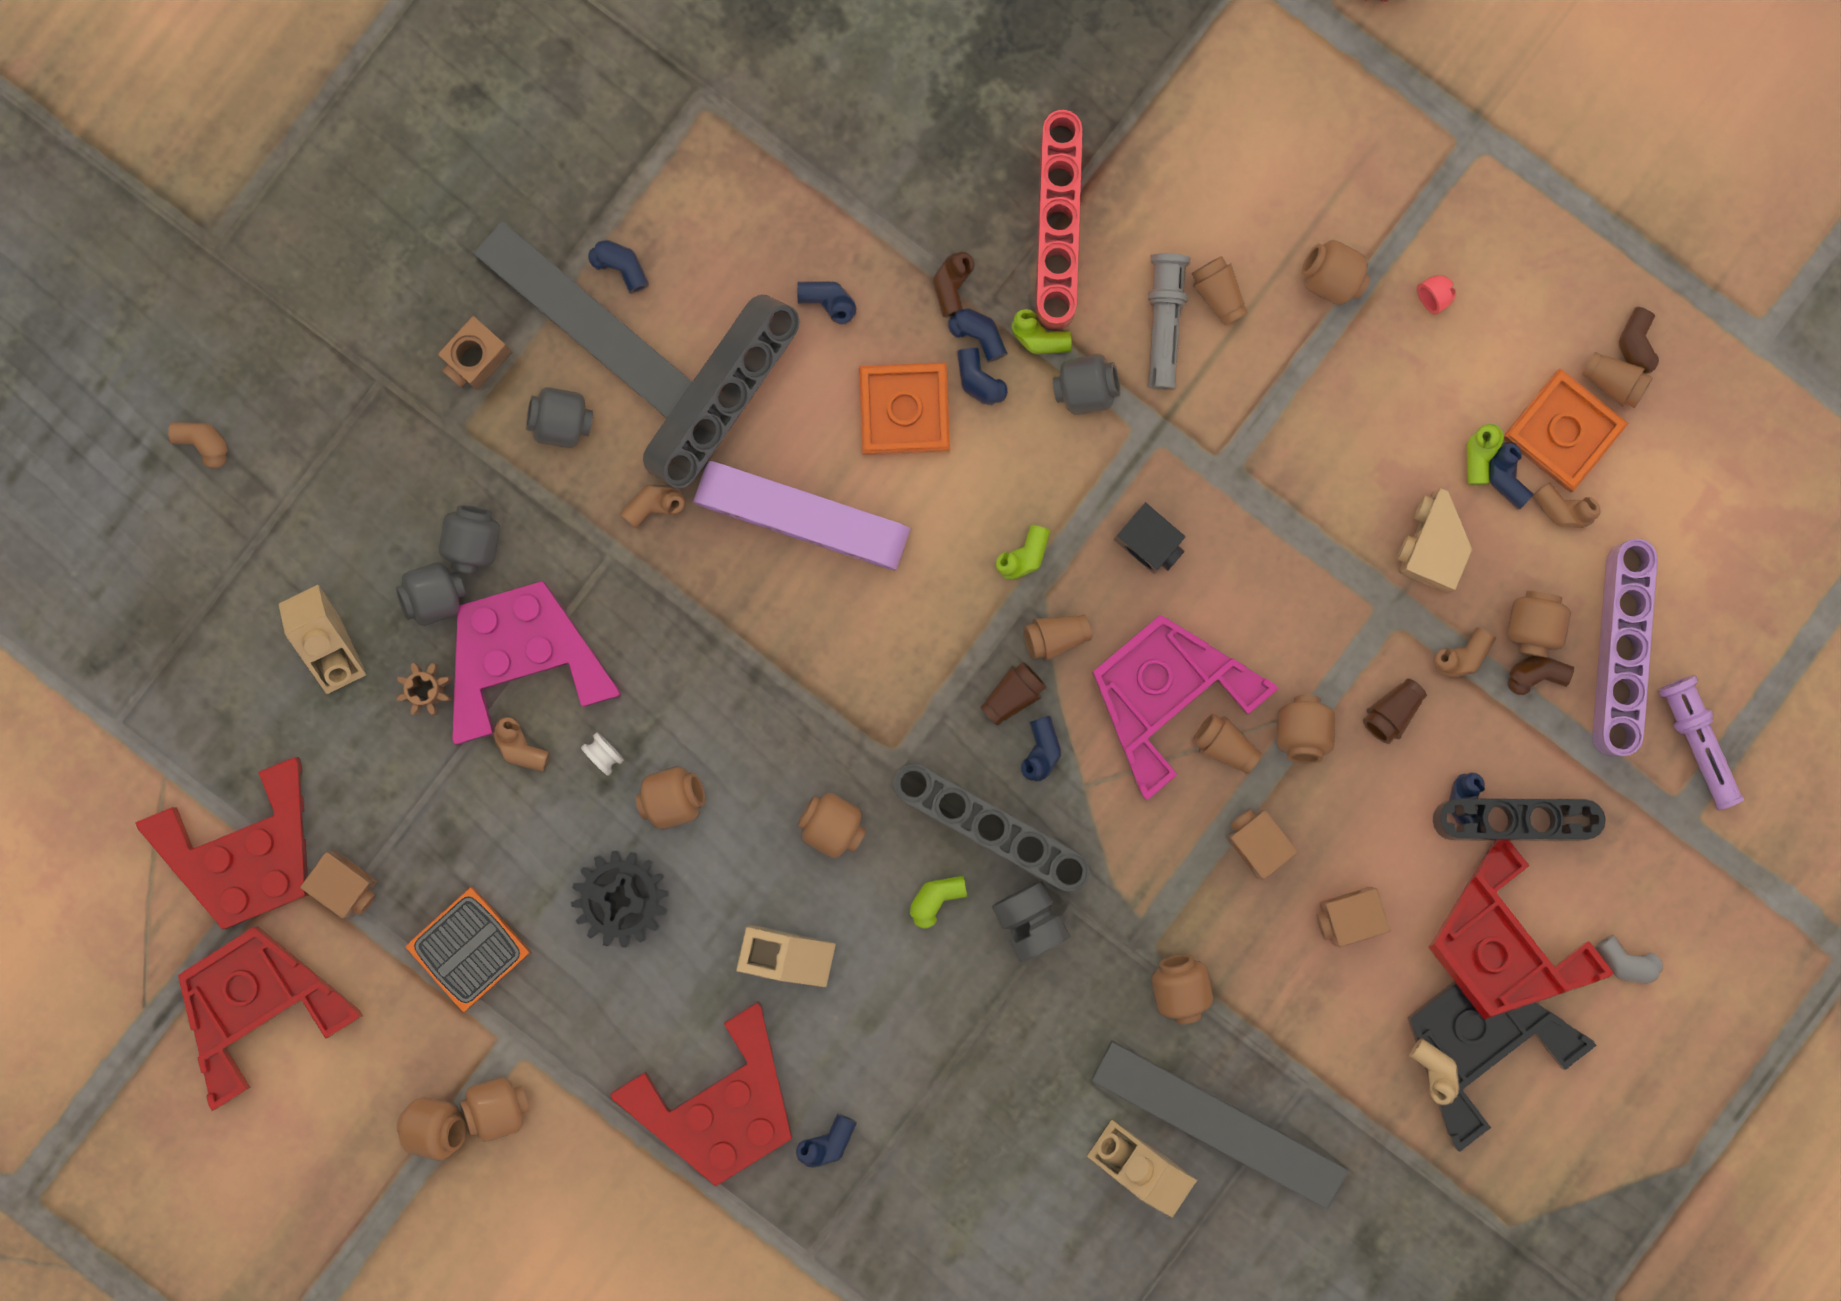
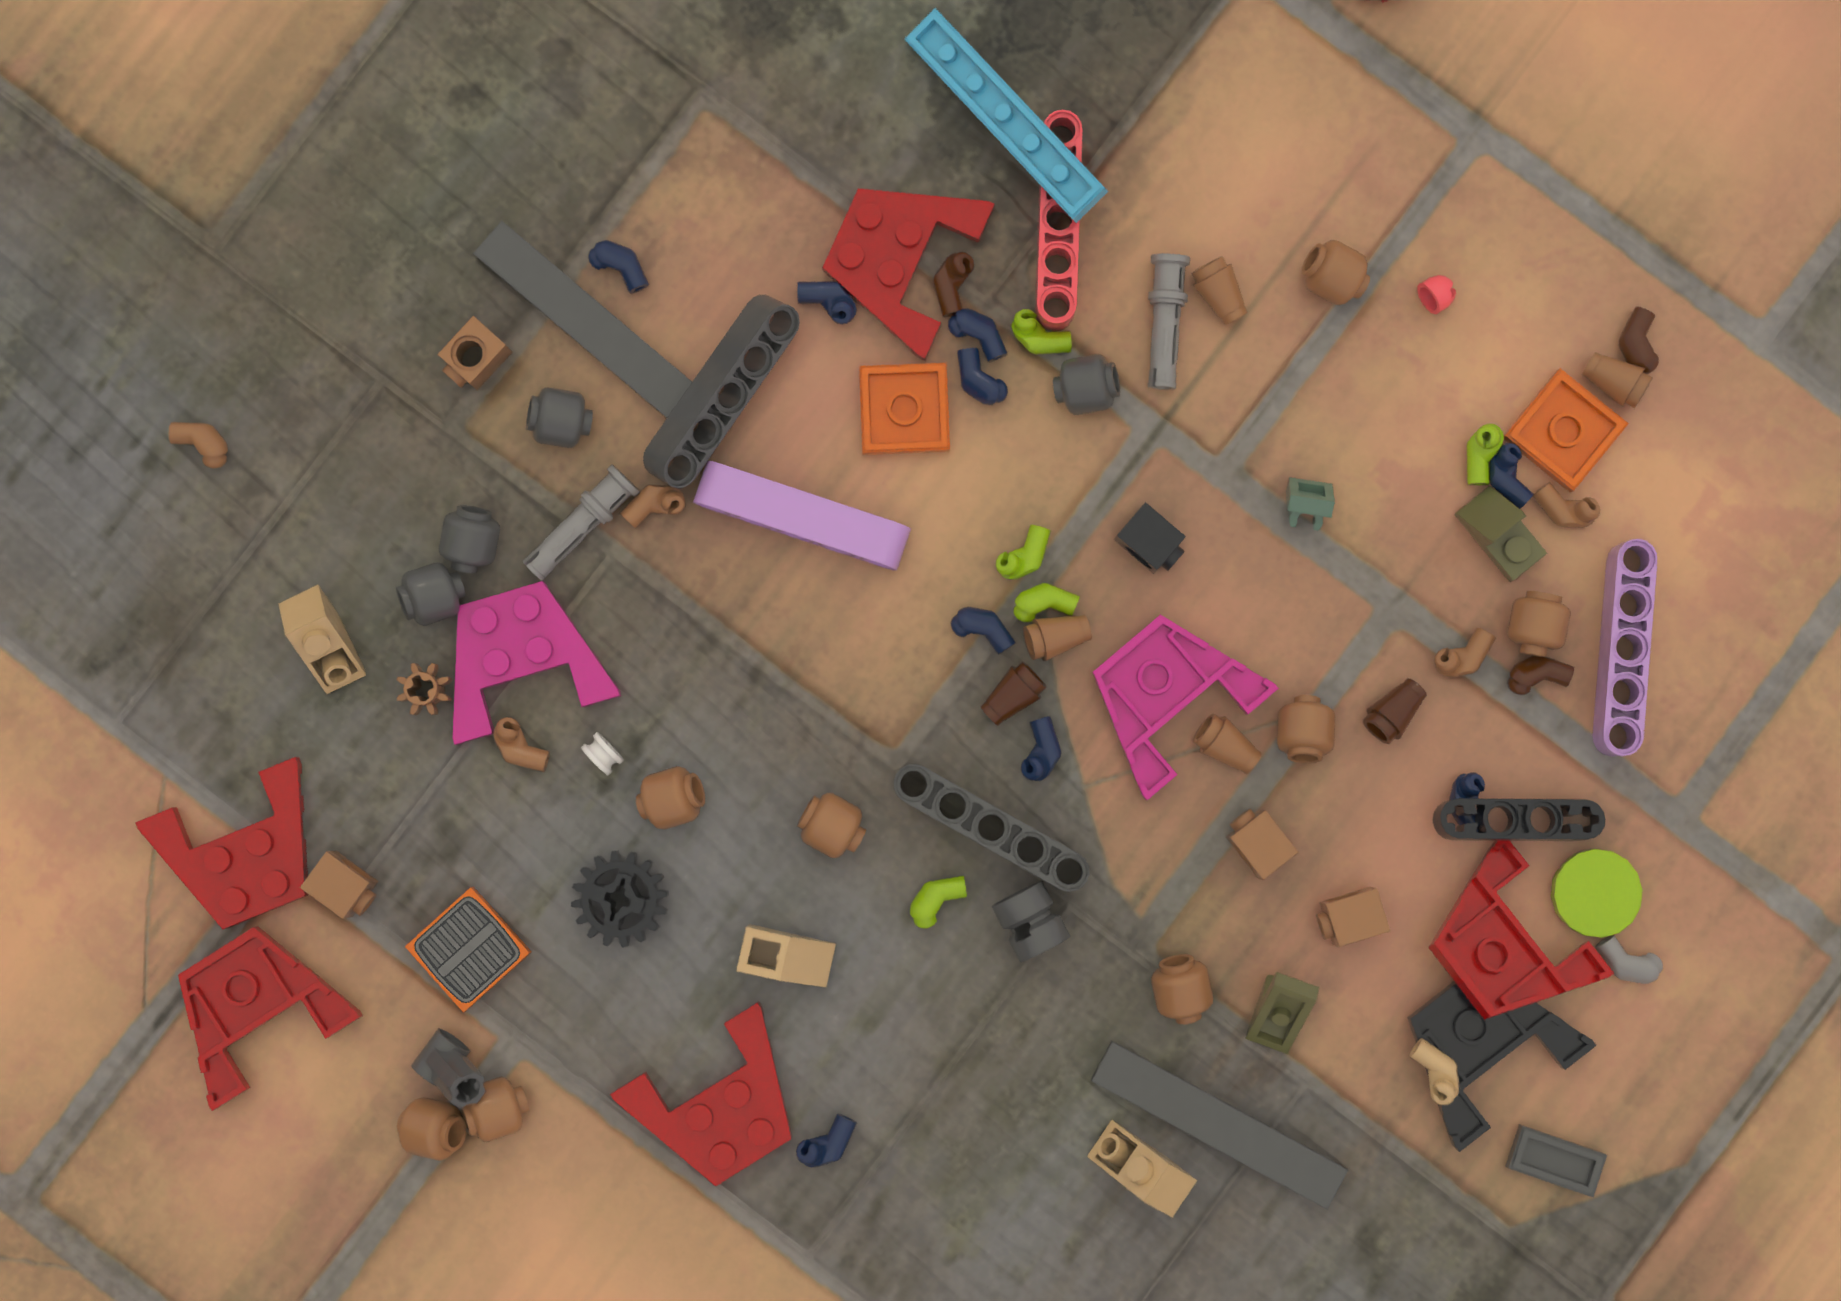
tan slope [1397,488,1472,593] -> none
lavender pin [1658,675,1744,810] -> none
none -> dark grey piece [411,1028,486,1109]
none -> light grey pin [522,464,640,581]
none -> red wing [822,188,995,361]
none -> medium azure tile [904,8,1109,223]
none -> dark blue arm [951,607,1016,655]
none -> lime arm [1013,583,1080,623]
none -> olive slope [1246,972,1319,1054]
none -> sand green tile [1286,477,1335,531]
none -> olive slope [1454,486,1547,582]
none -> dark grey tile [1506,1124,1607,1198]
none -> lime tile [1551,849,1643,938]

